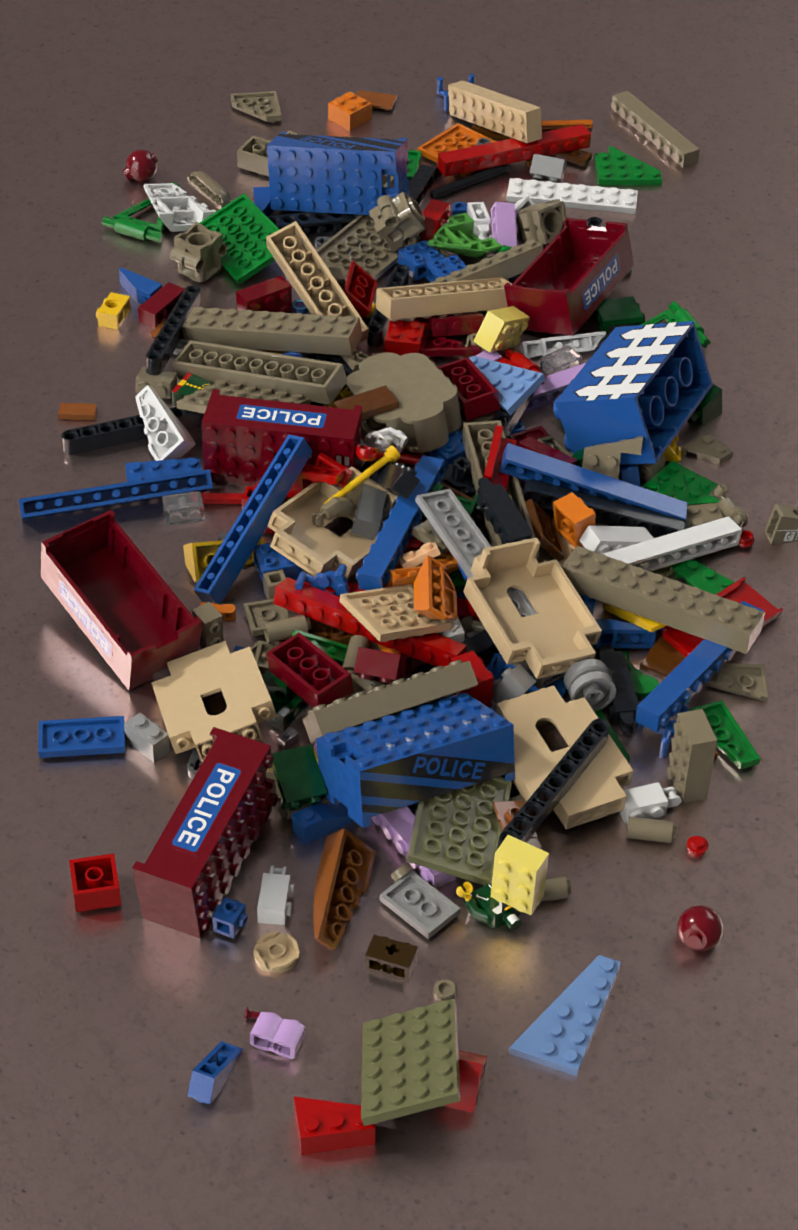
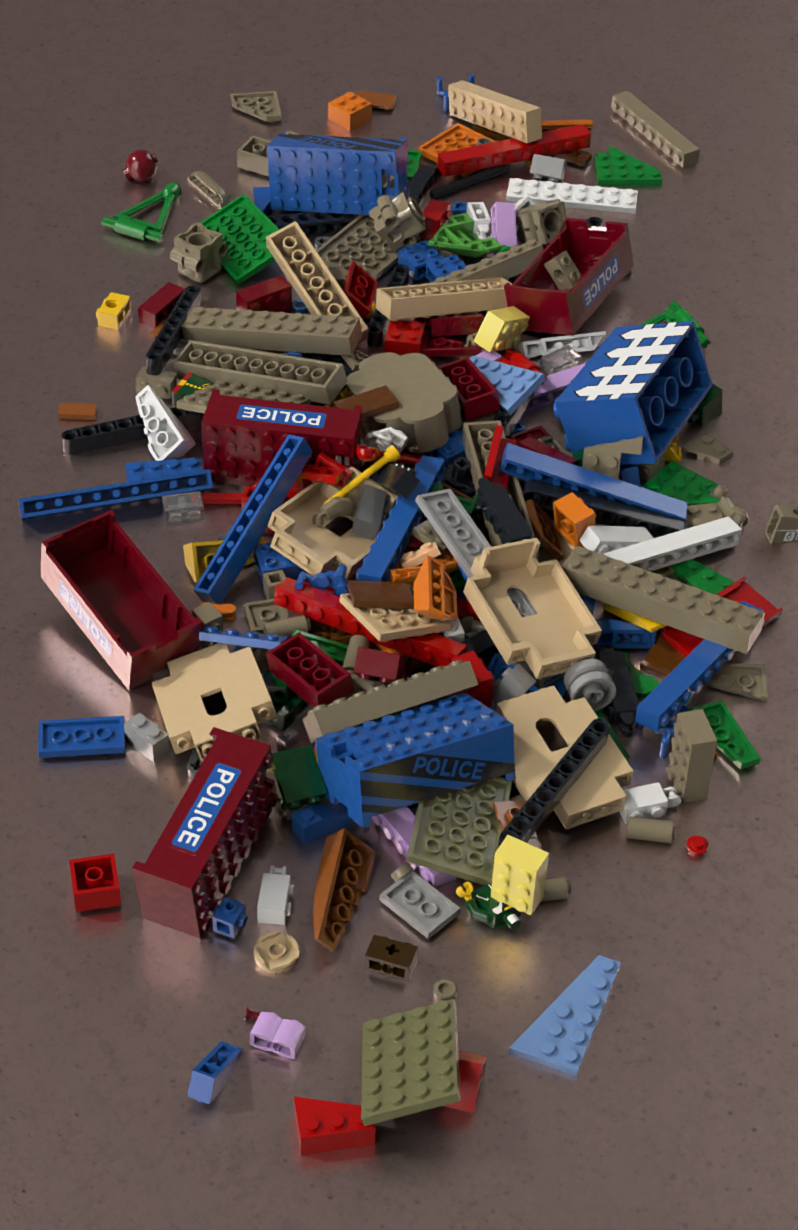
blue slope [119,268,162,304] -> none
white wedge [144,183,216,232] -> none
dark green panel [592,296,645,334] -> none
dark red brick [677,905,723,952] -> none
red plate [739,530,755,548] -> none
none -> wing [199,627,289,649]
none -> reddish brown tile [347,580,414,609]
none -> dark tan brick [544,251,582,290]

